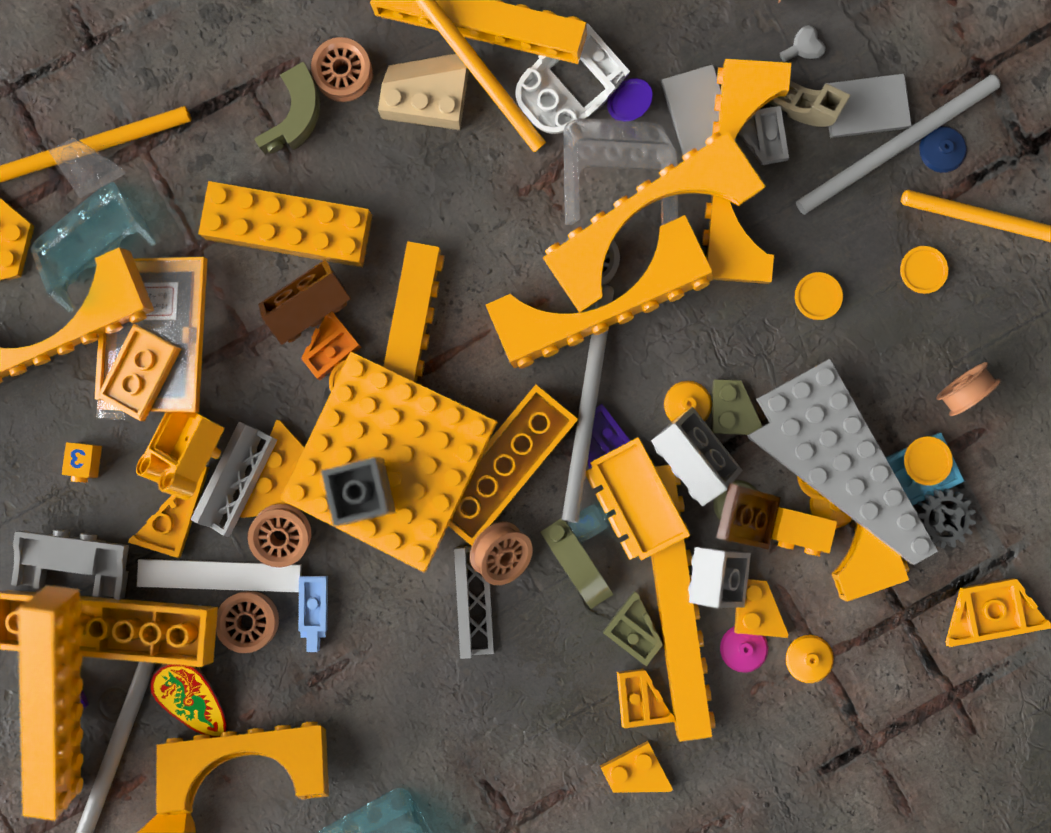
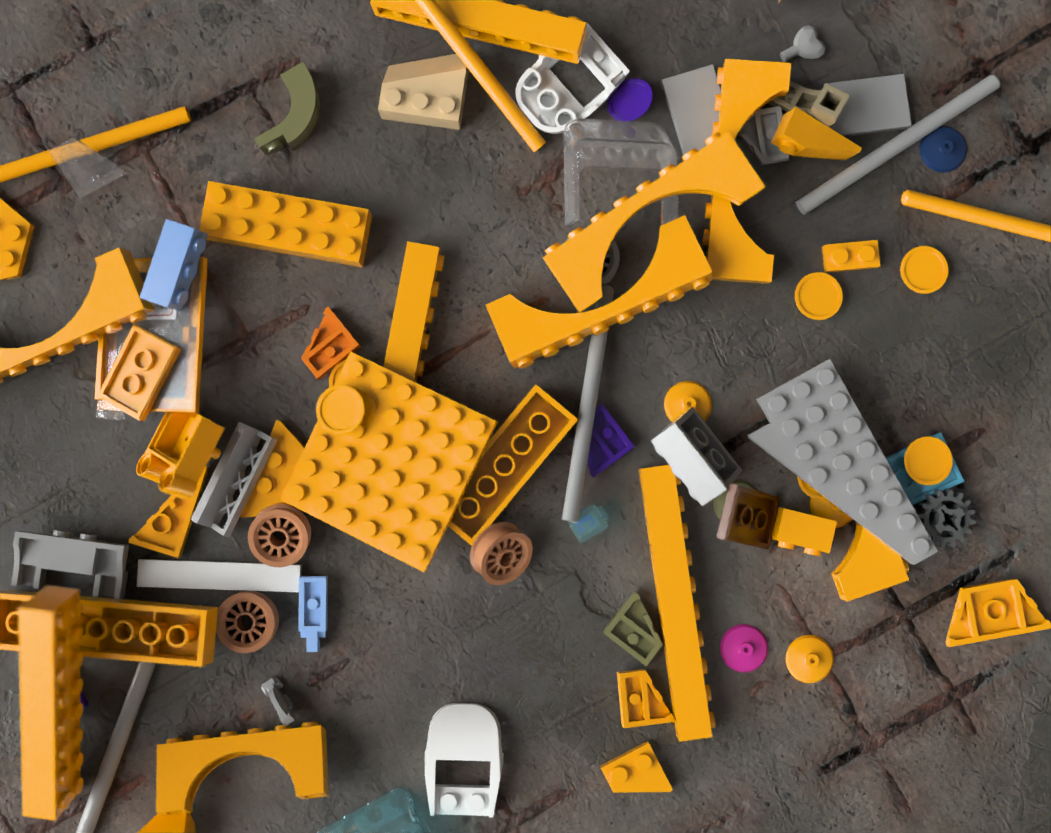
clear light blue windscreen [31,182,157,313] -> none
light orange brick [62,442,102,483] -> none
shield [150,664,226,738] -> none
reddish brown brick [258,259,350,345] -> none
nougat wheel [311,37,373,102] -> none
dark grey brick [321,457,396,526] -> none
light grey fence [454,546,494,659] -> none
olive arch [540,518,613,609] -> none
light orange hinge [585,437,691,560] -> none
brick [688,547,751,608] -> none
olive wing [711,380,763,435] -> none
light orange wing [734,579,788,638] -> none
nougat wheel [936,362,1001,416] -> none
none -> brick [139,219,208,311]
none -> light grey piece [261,677,295,726]
none -> light orange piece [316,385,365,434]
none -> white slope [425,703,504,817]
none -> light orange slope [771,107,862,160]
none -> light orange plate [822,240,880,273]

